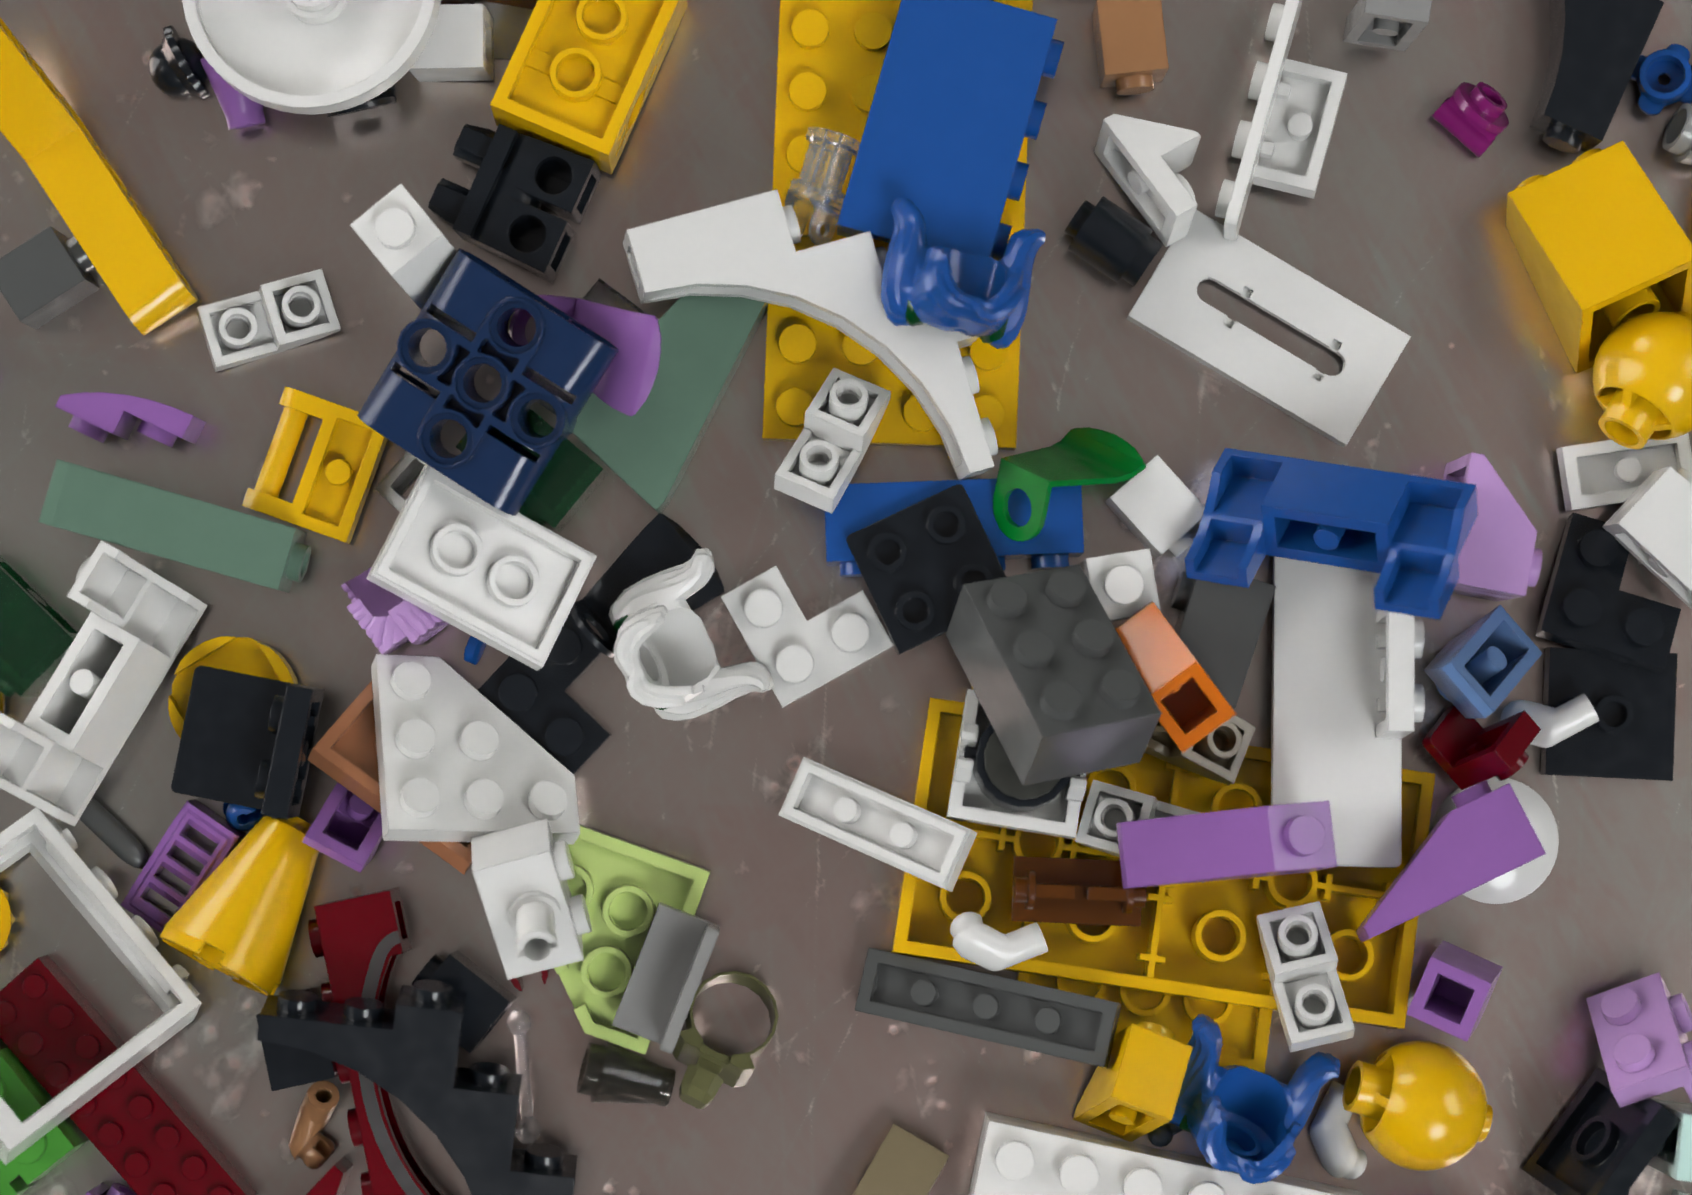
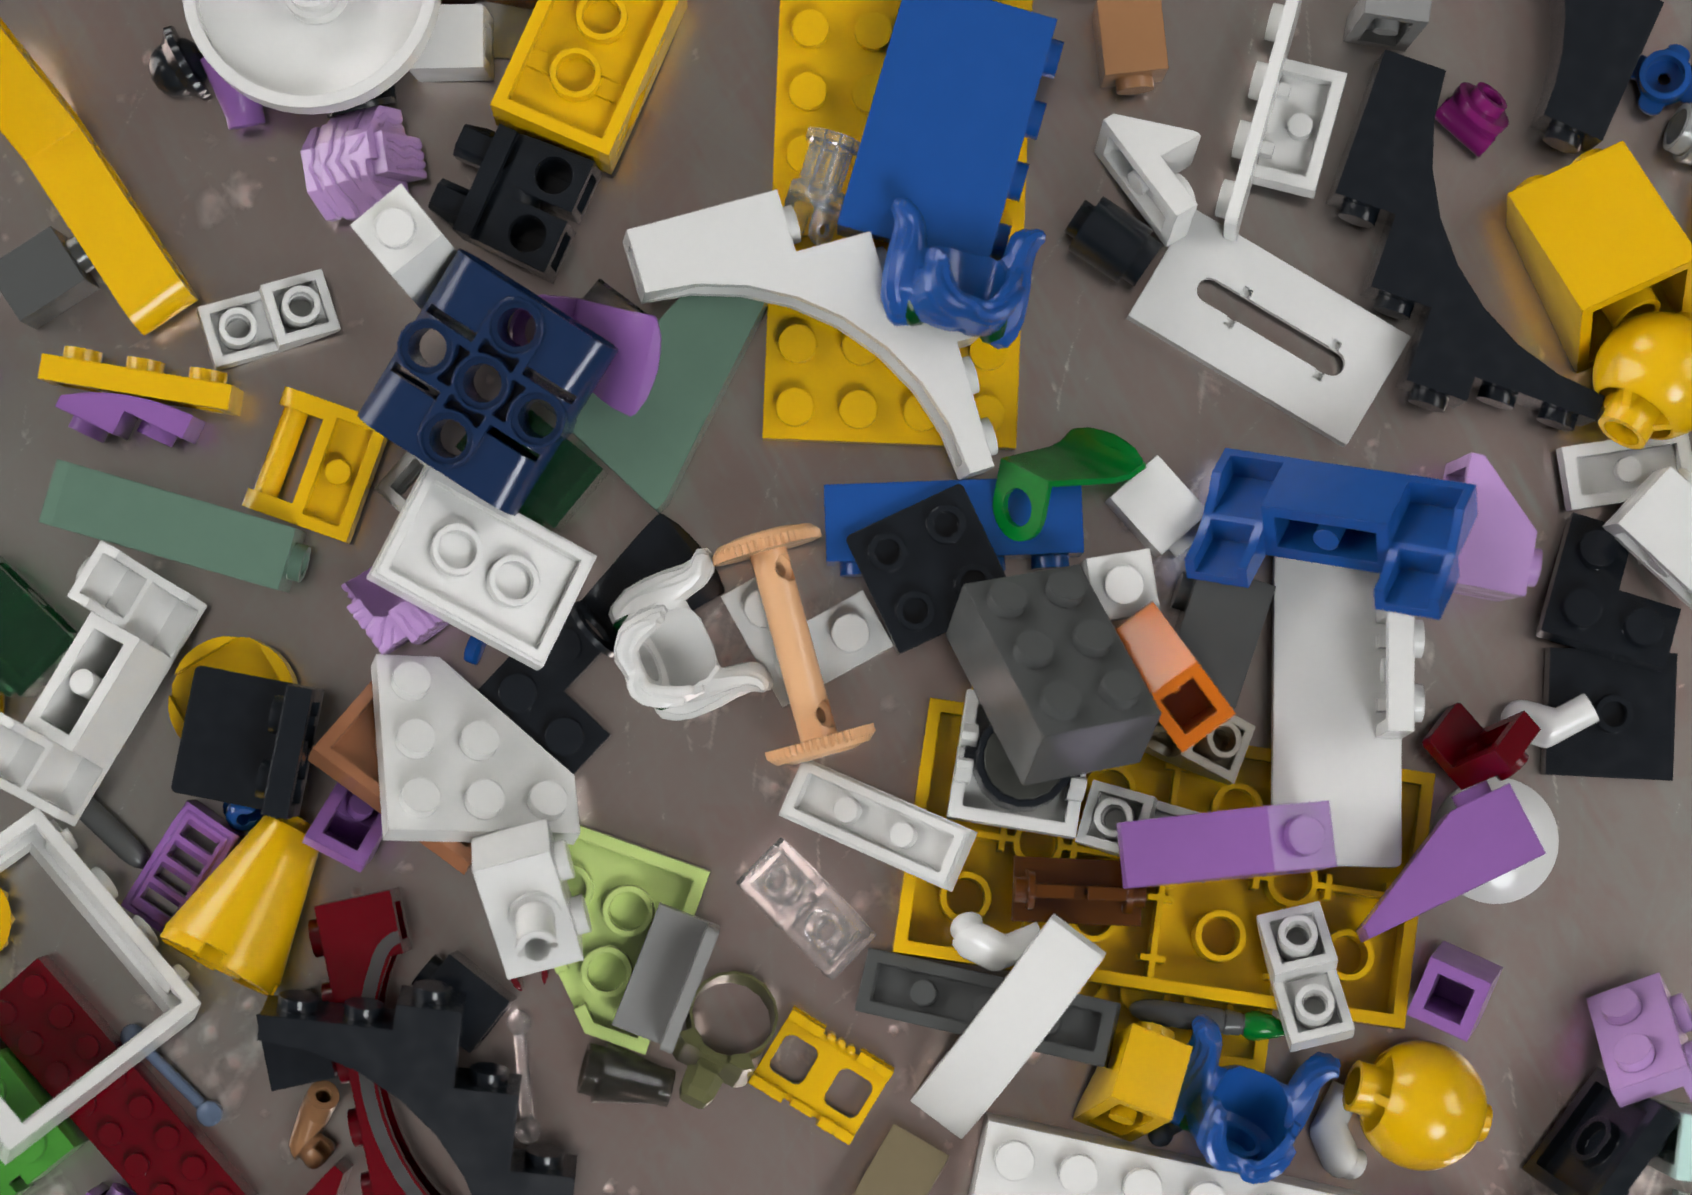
white slope [774,367,891,514] -> none
medium blue slope [1424,605,1542,719] -> none
none -> yellow plate [37,346,244,417]
none -> sand blue hinge [120,1024,224,1127]
none -> lavender hair [300,105,427,222]
none -> light nougat hose [712,523,876,766]
none -> clear slope [735,837,877,981]
none -> yellow piece [747,1005,895,1145]
none -> white slope [910,913,1106,1139]
none -> dark grey piece [1129,999,1285,1041]
none -> black arch [1325,49,1605,431]

